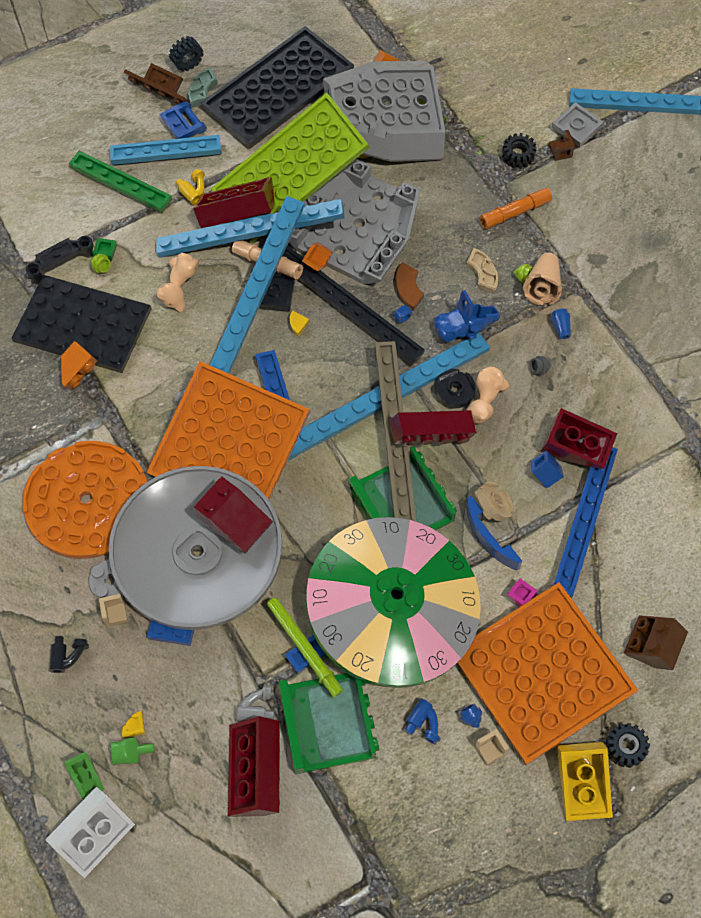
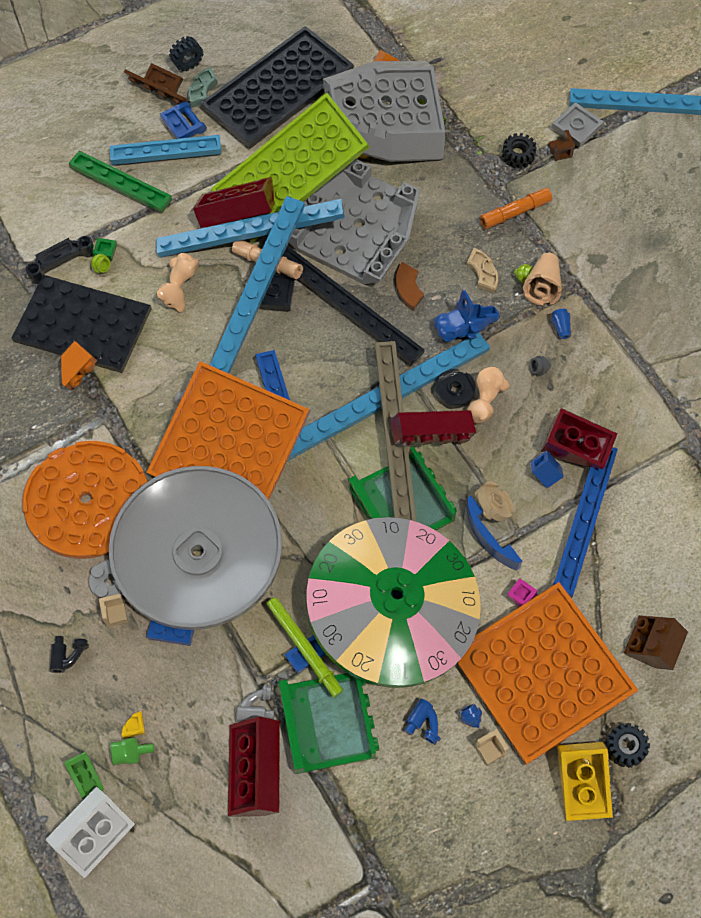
yellow plant [176,169,205,205] -> none
dark red slope [193,476,273,554] -> none
yellow tile [290,311,309,337] -> none
orange panel [302,242,333,271] -> none
blue axle [393,305,412,323] -> none

